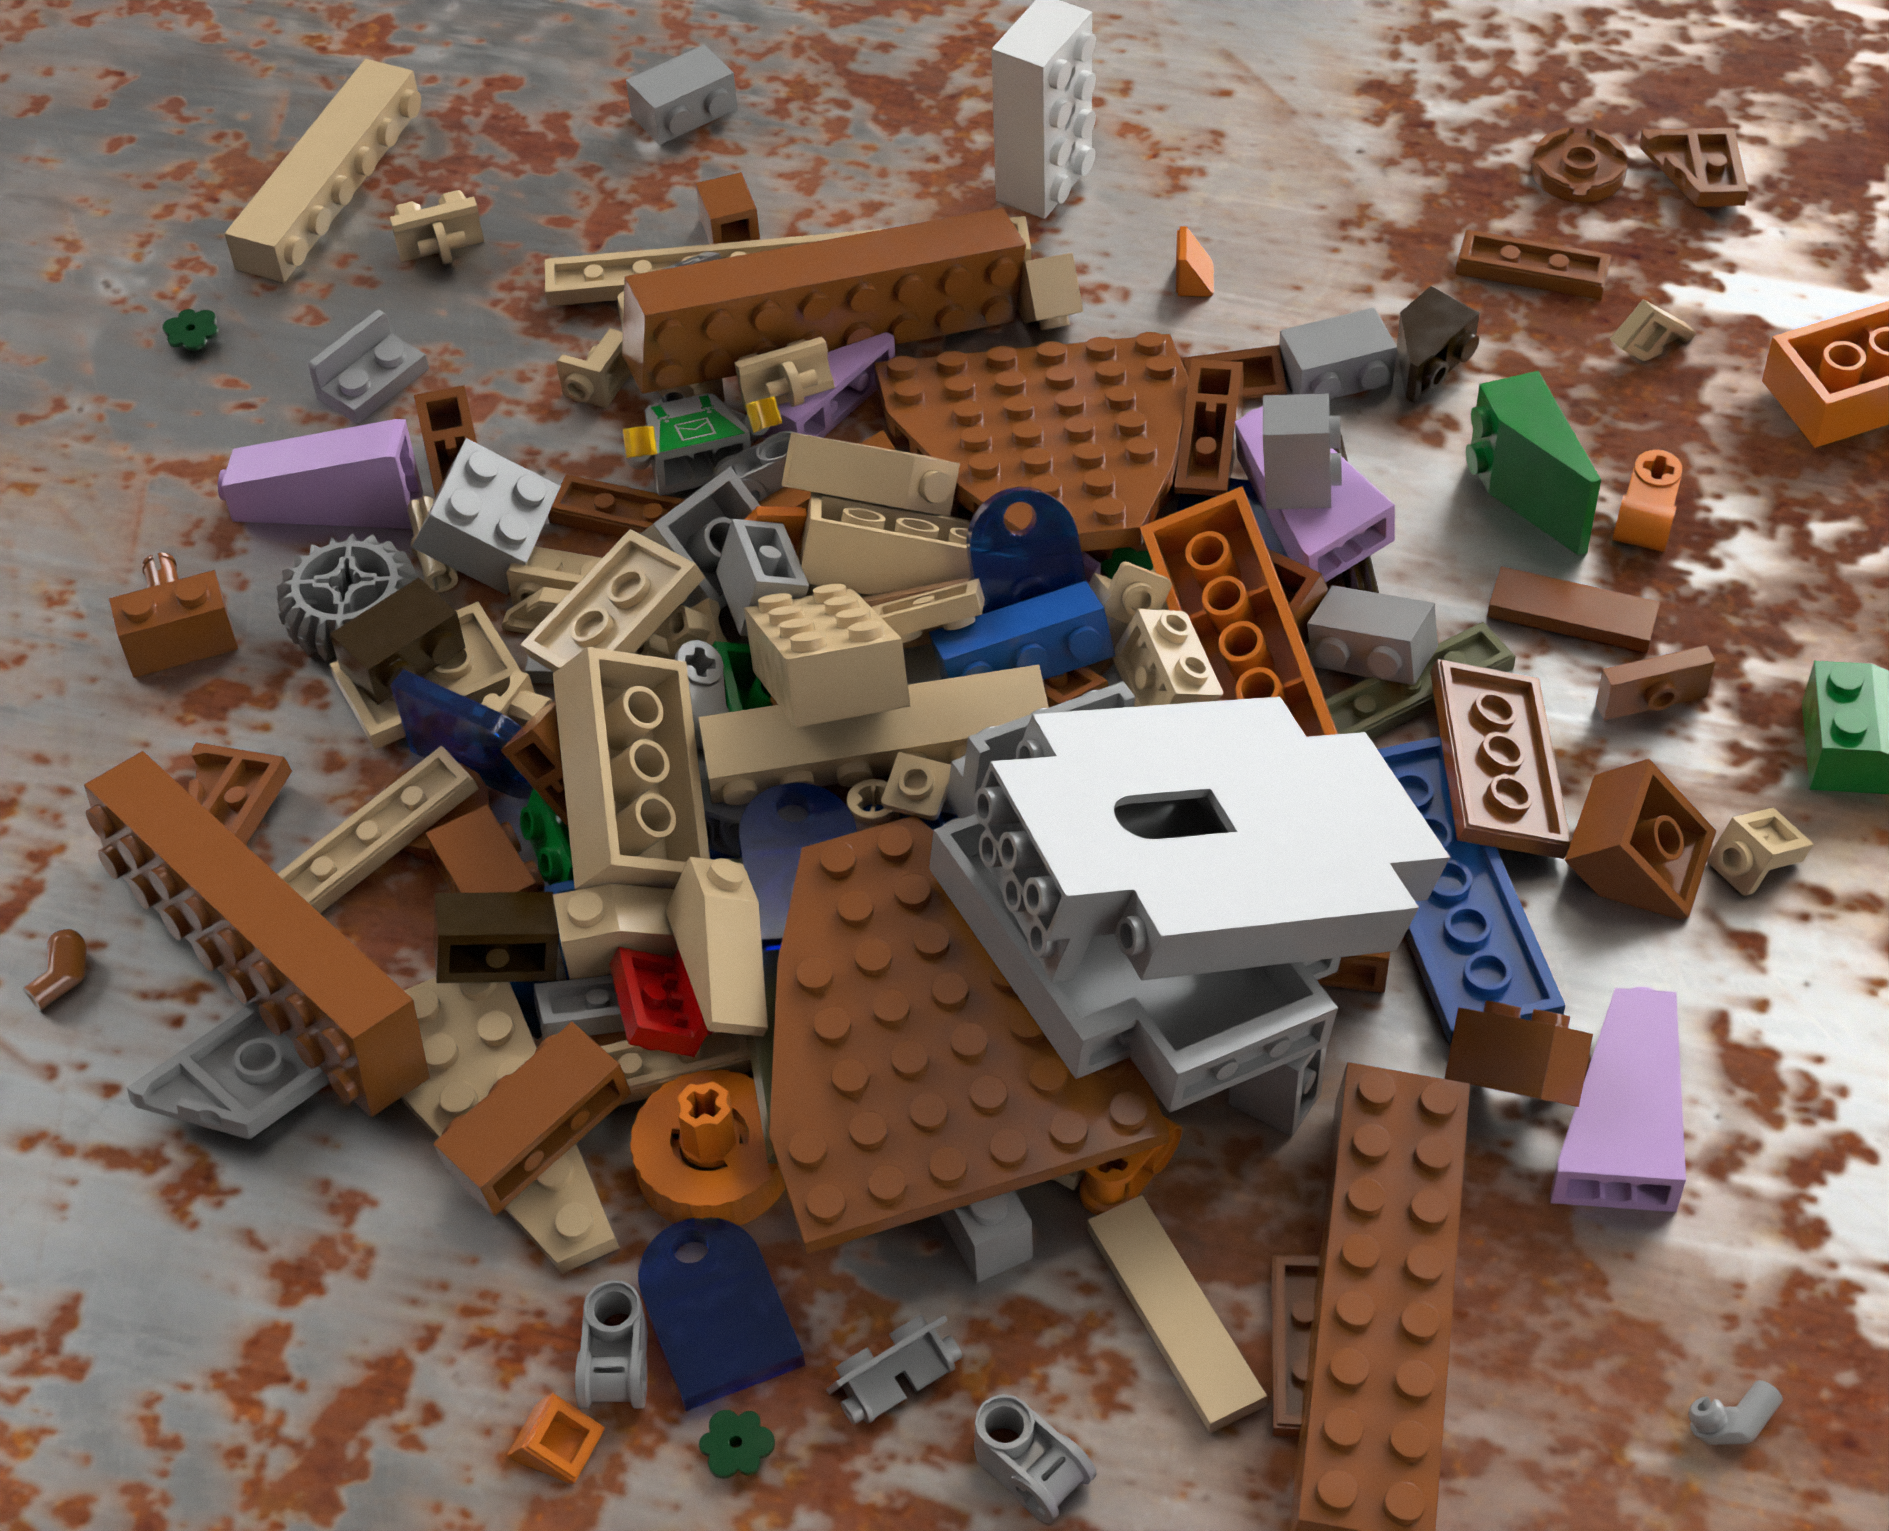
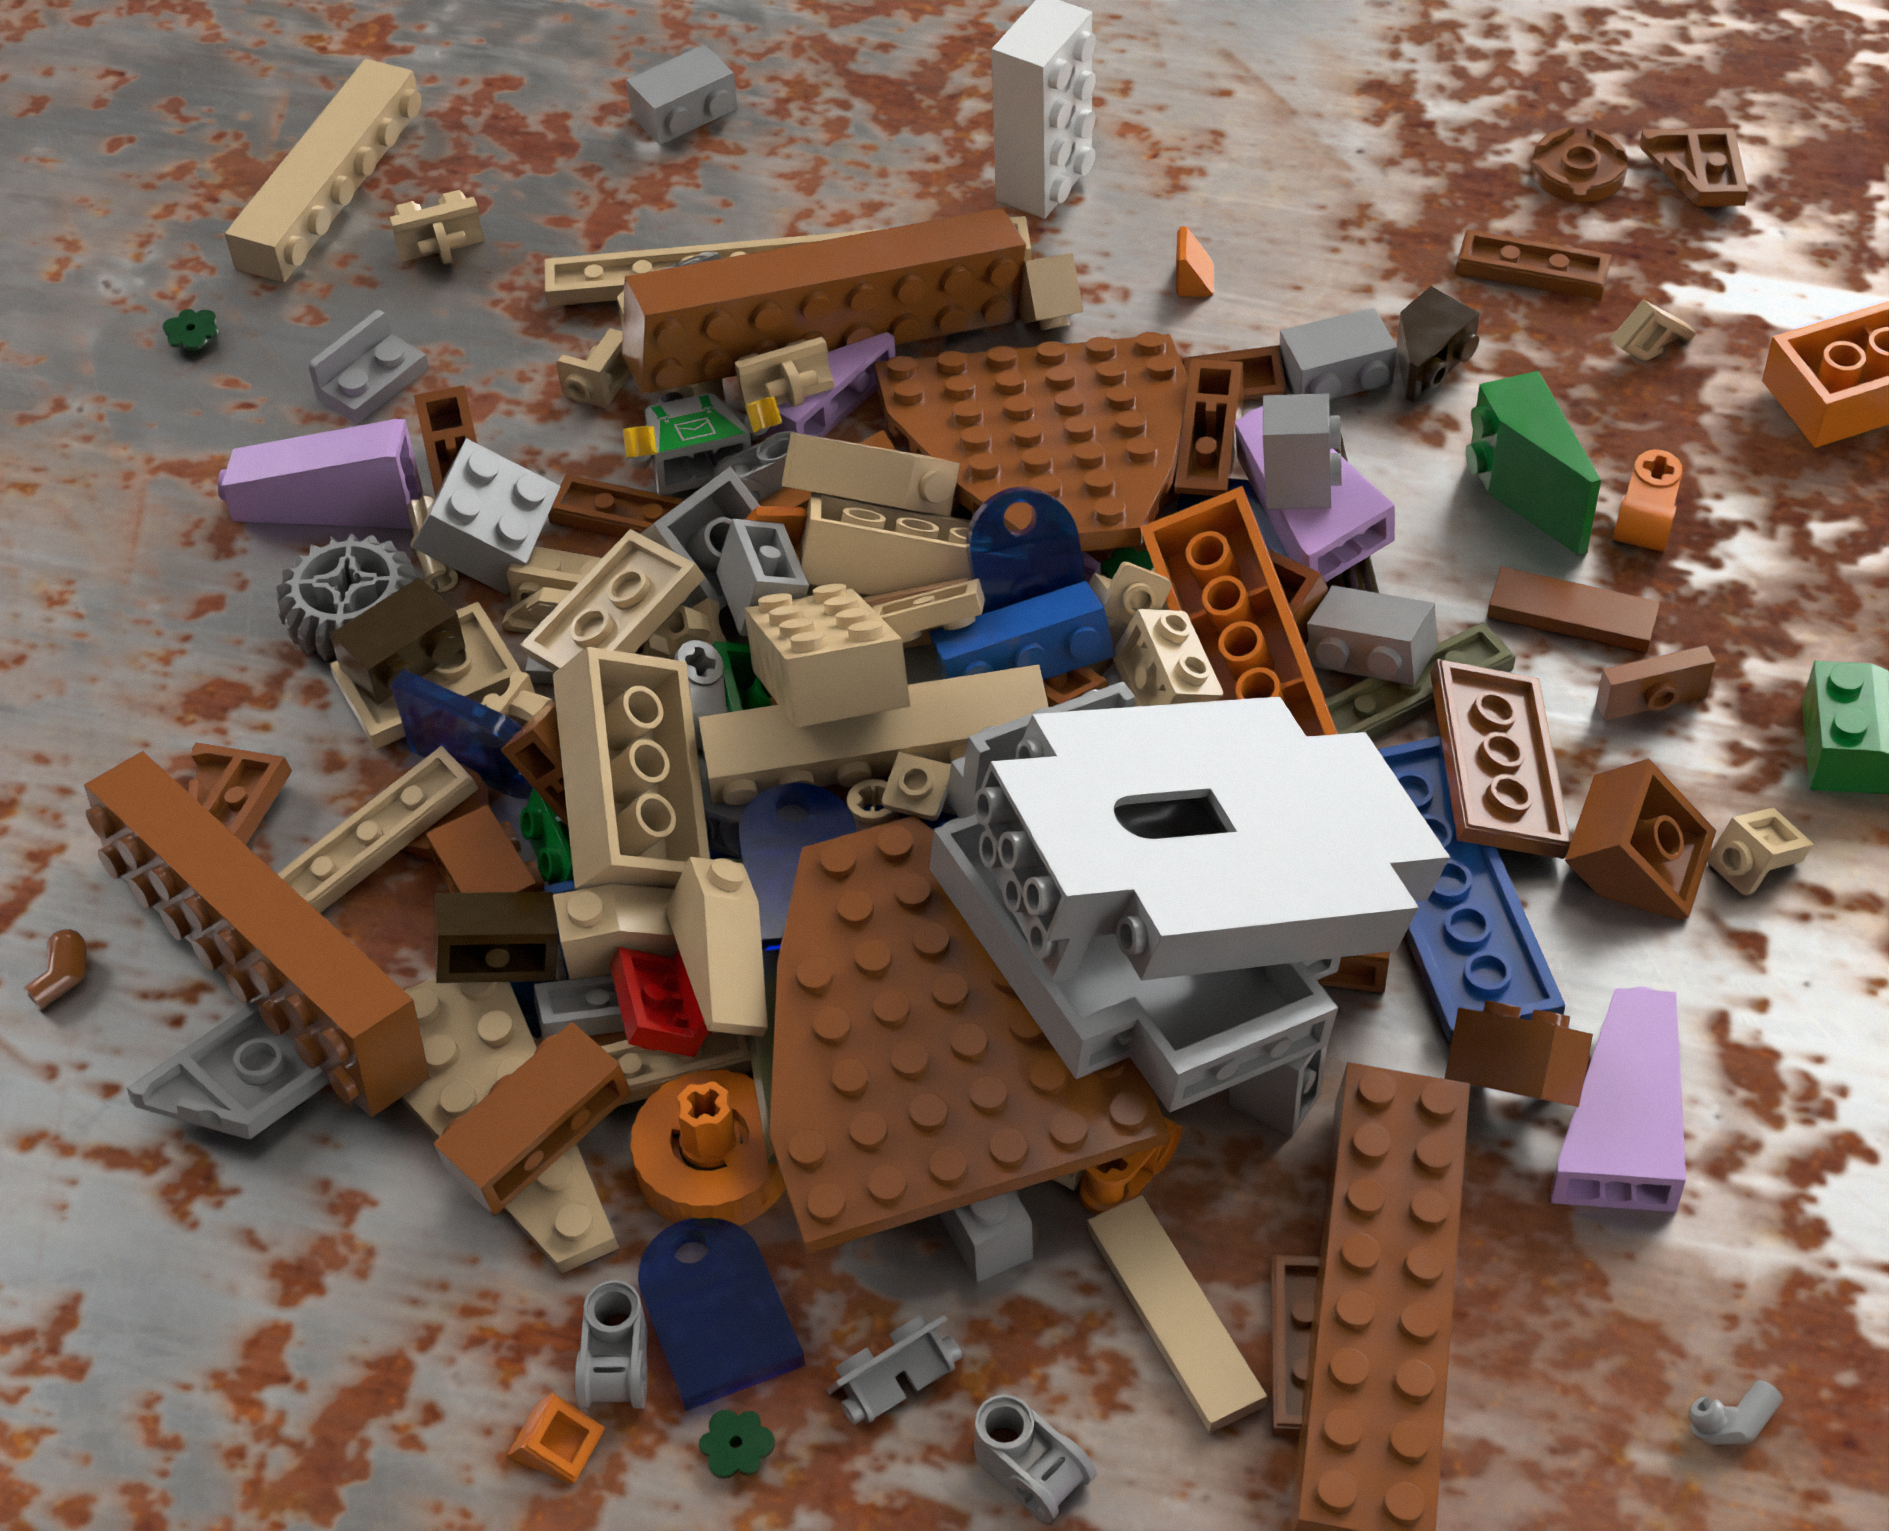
dark orange brick [109,552,238,678] -> none
dark orange brick [695,172,760,244] -> none

